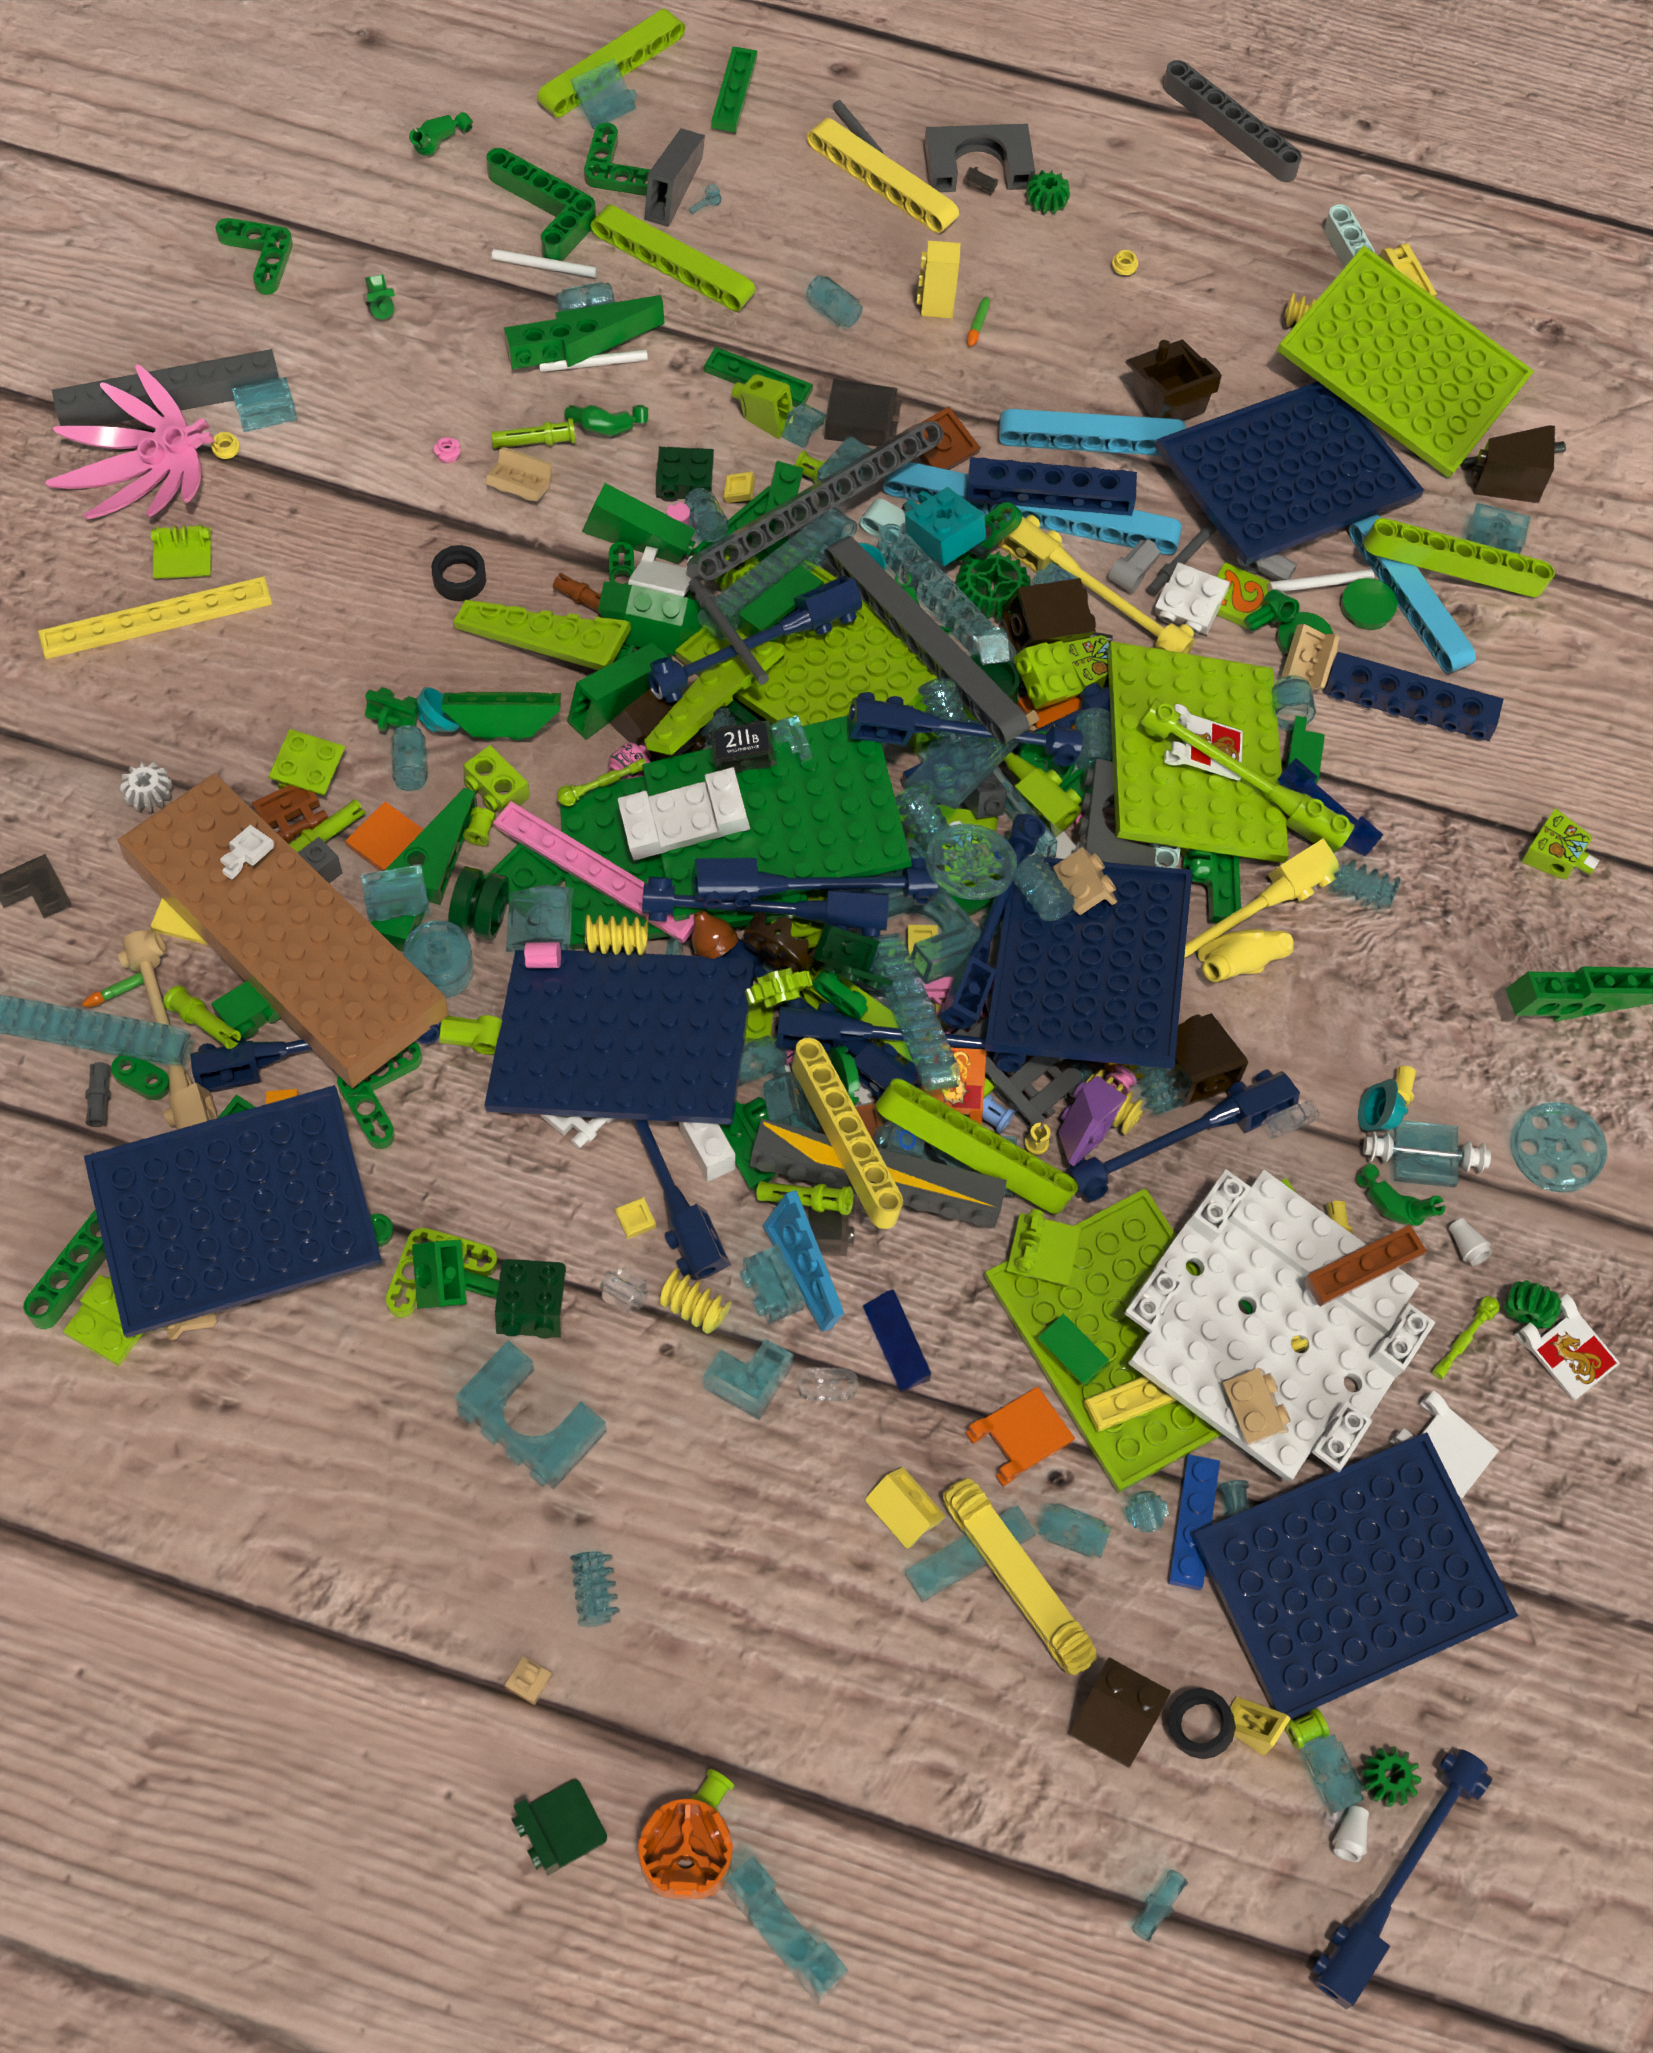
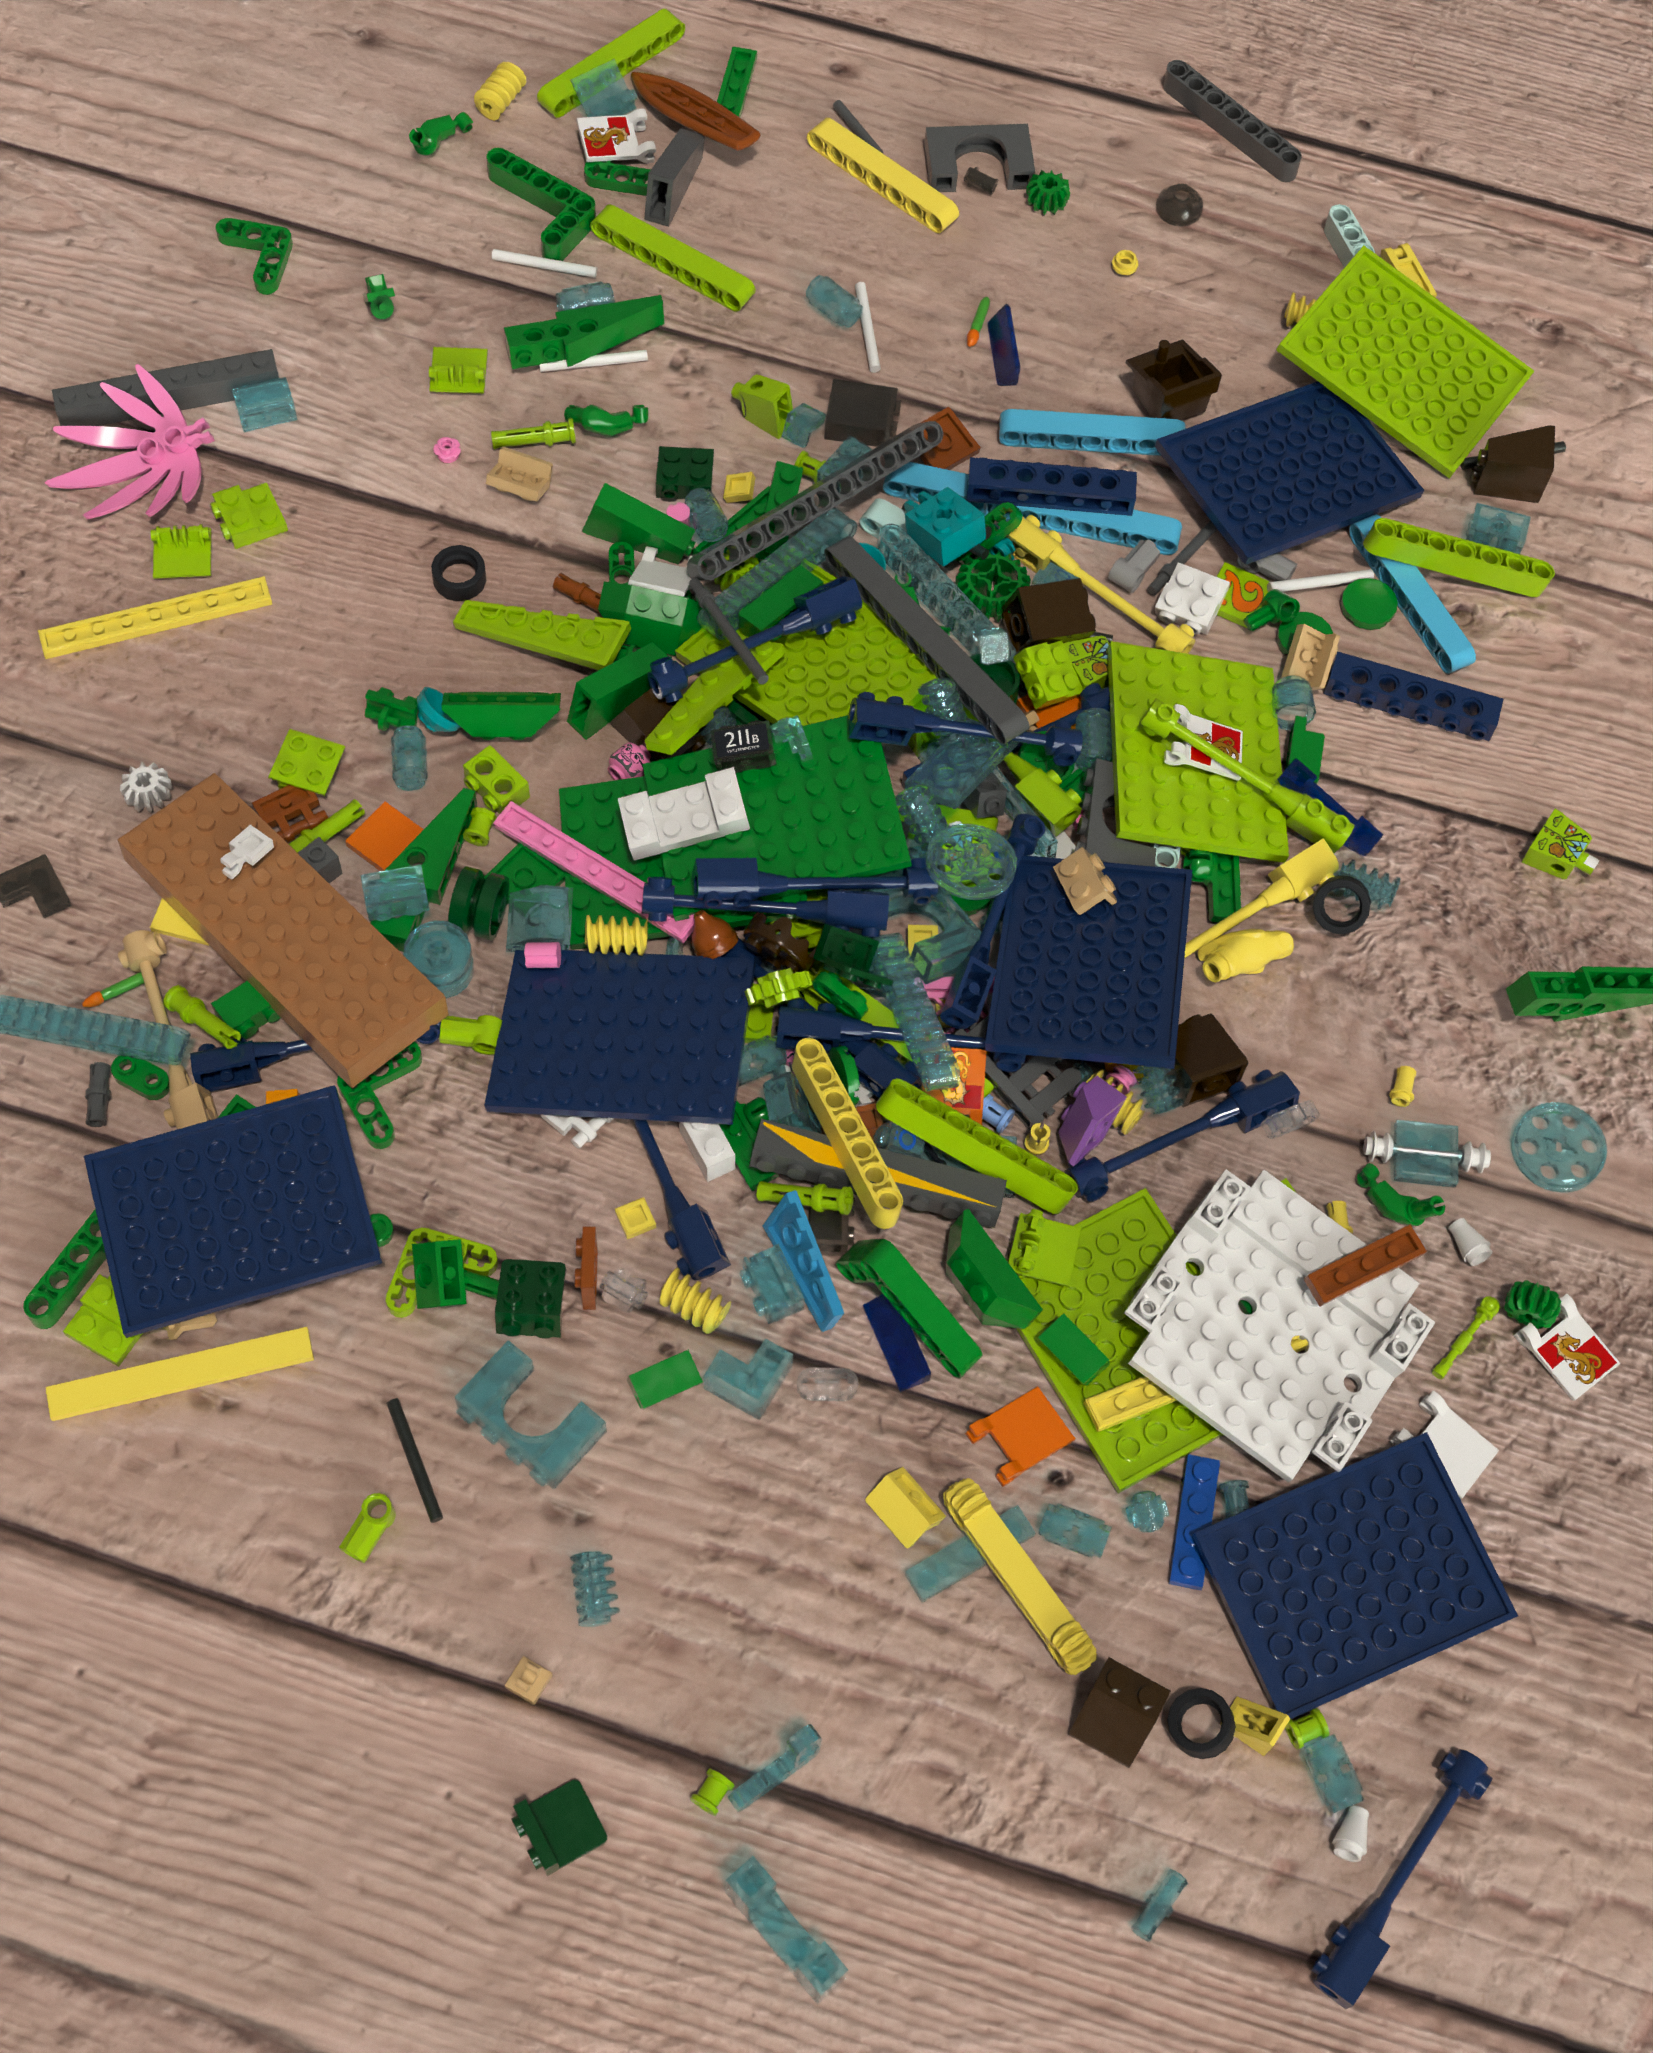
light yellow plate [211,432,240,459] -> none
lime piece [557,758,646,806] -> none
orange piece [638,1799,733,1900] -> none
clear light blue hand [689,184,722,214] -> none
green tile [704,347,813,410] -> none
light yellow wedge [917,240,961,319] -> none
clear light blue piece [1013,854,1075,921] -> none
tan bracket [1222,1368,1291,1445] -> none
teal piece [1358,1079,1408,1131] -> none
green gear [1361,1746,1422,1807] -> none
none -> light yellow tile [46,1327,314,1421]
none -> lime plate [210,482,288,549]
none -> lime piece [339,1493,396,1564]
none -> pearl dark grey bar [386,1398,443,1523]
none -> lime hinge [429,347,488,394]
none -> light yellow piece [474,62,527,121]
none -> dark orange plate [575,1227,598,1310]
none -> white flag [576,109,656,164]
none -> green hinge [627,1349,703,1410]
none -> dark orange piece [631,72,761,151]
none -> clear light blue beam [728,1724,822,1812]
none -> green beam [835,1239,983,1379]
none -> white bar [855,282,881,373]
none -> green wedge [946,1209,1043,1329]
none -> clear blue slope [987,304,1020,386]
none -> teal plate [989,537,1016,561]
none -> clear smoke piece [1156,184,1203,226]
none -> black tyre [1313,875,1371,935]

